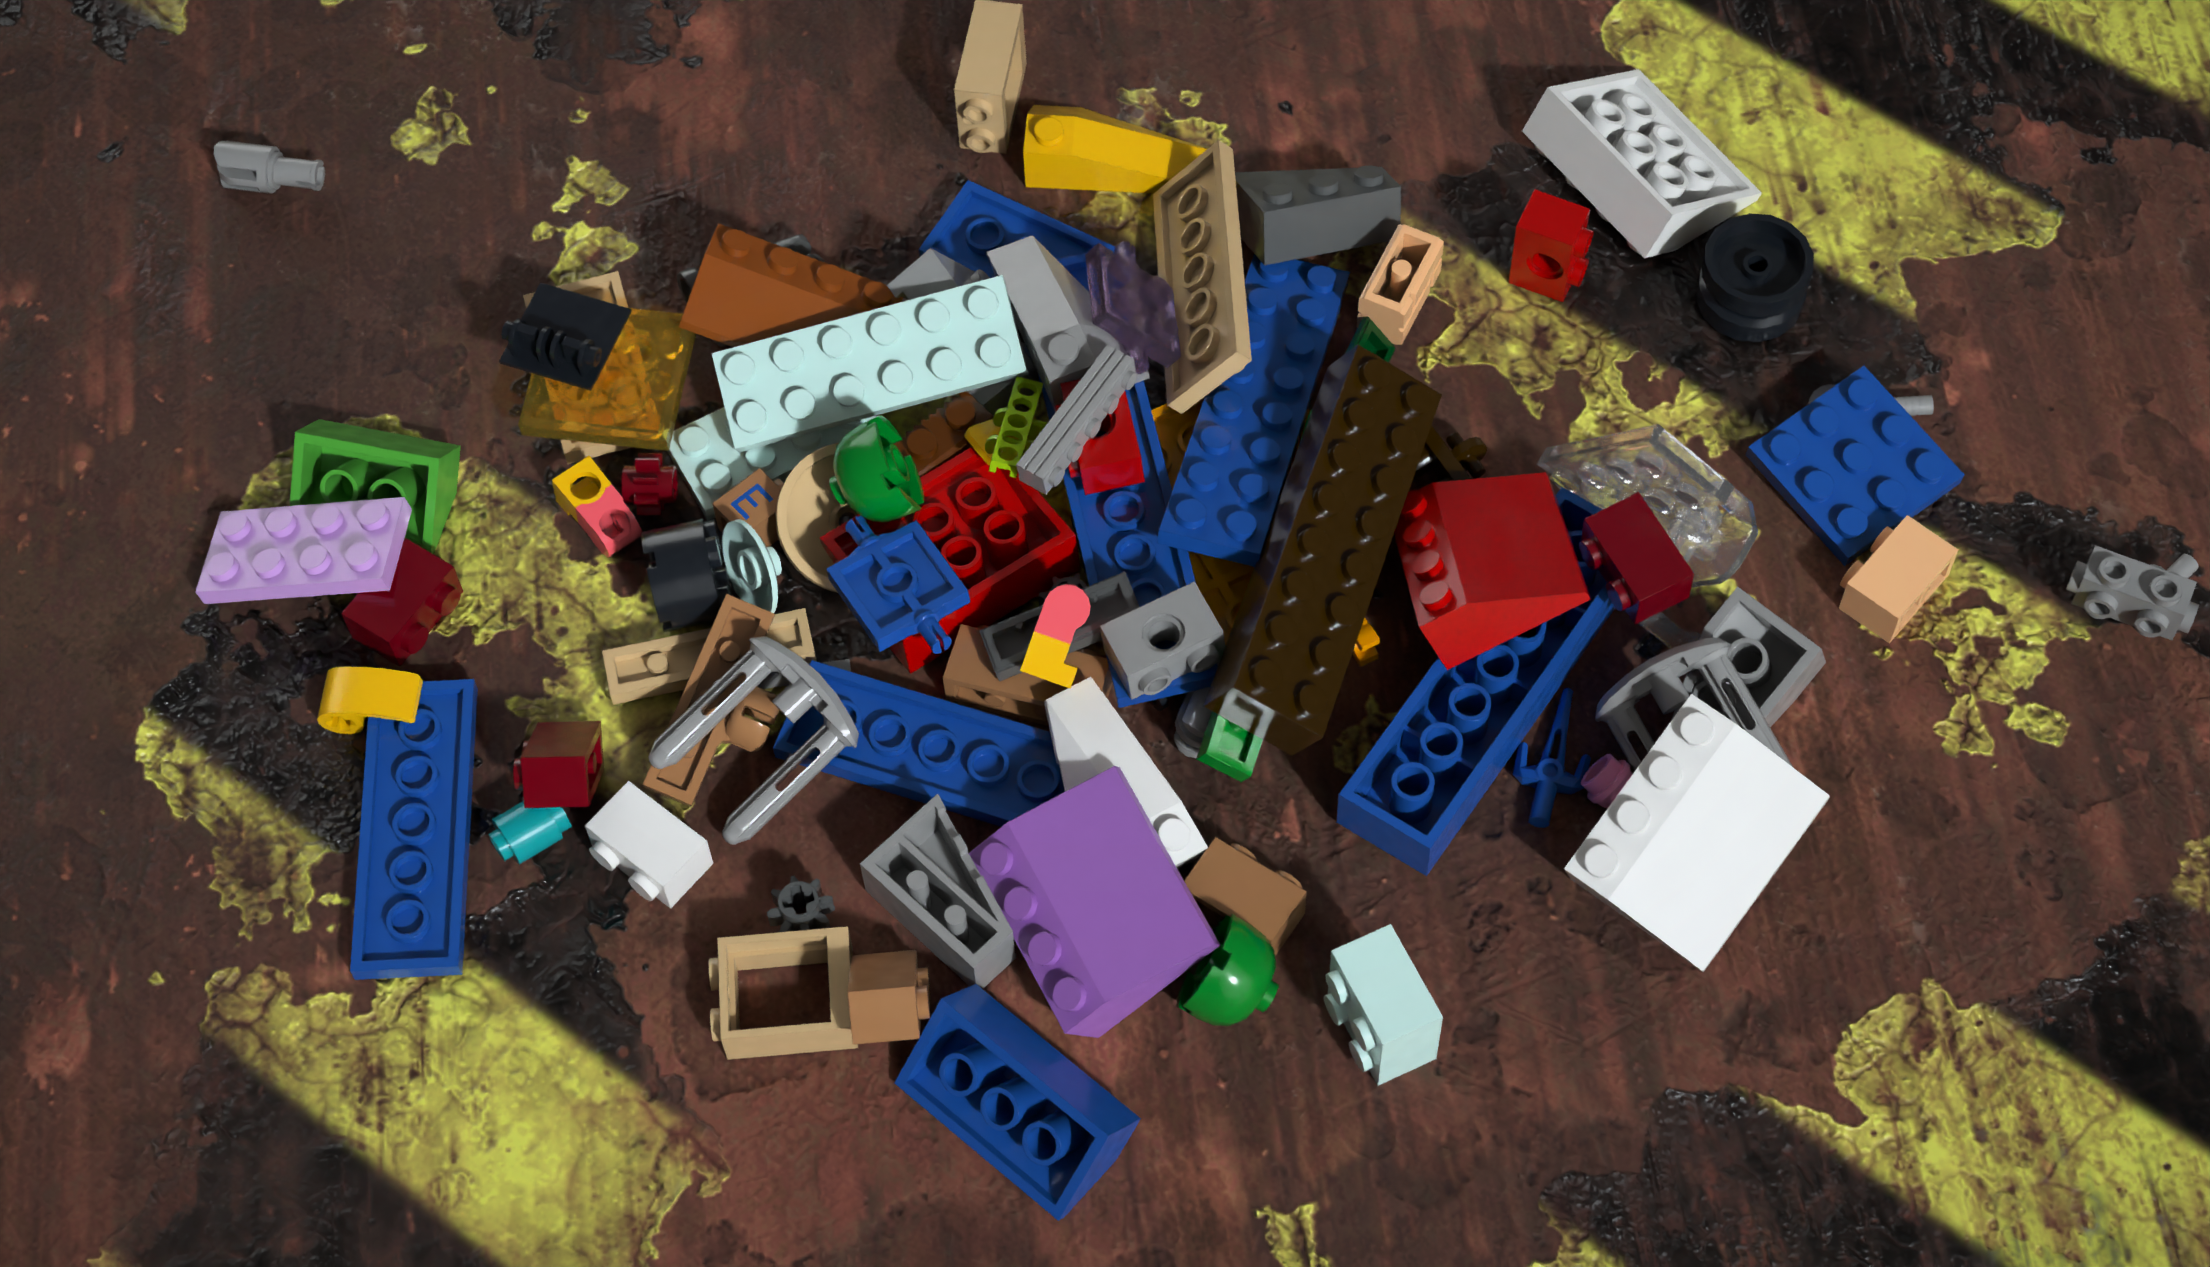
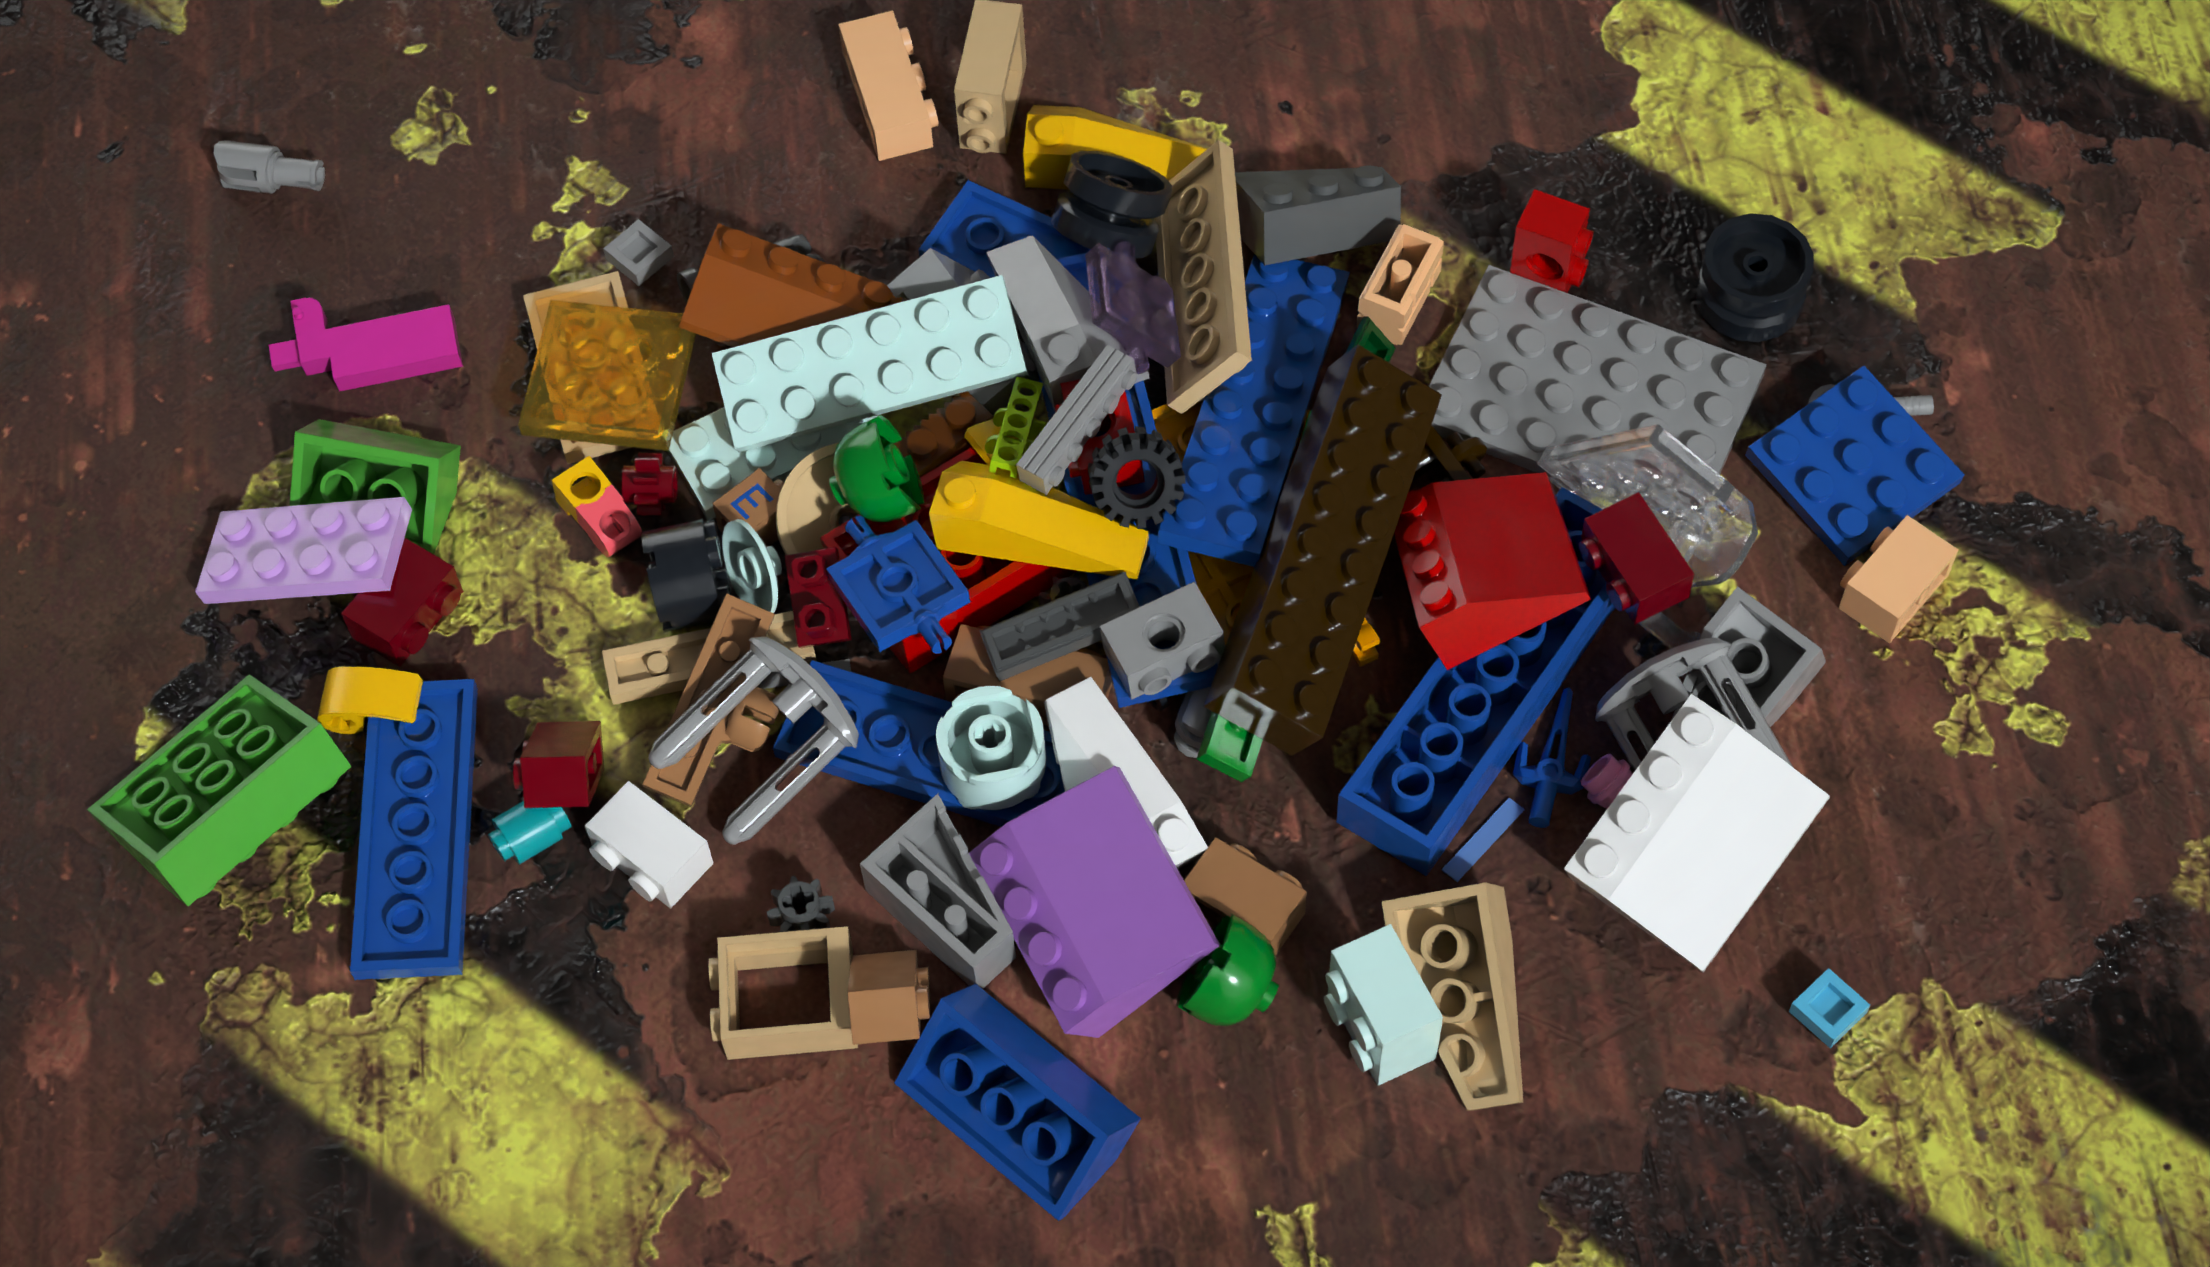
black hinge [499,282,632,391] -> none
leg [1020,584,1091,688] -> none
white slope [1522,69,1762,258] -> none
light grey brick [2066,545,2199,640] -> none
none -> bright green slope [87,674,352,906]
none -> dark pink piece [269,298,463,392]
none -> light grey plate [603,219,674,286]
none -> dark red hips [785,547,852,649]
none -> light nougat brick [838,10,939,161]
none -> yellow wedge [929,461,1149,580]
none -> light aqua brick [936,686,1046,810]
none -> black wheel [1051,151,1172,258]
none -> black tyre [1088,426,1186,529]
none -> tan wedge [1382,882,1523,1111]
none -> light grey plate [1429,265,1767,531]
none -> medium blue piece [1442,798,1525,882]
none -> medium azure plate [1789,968,1870,1048]

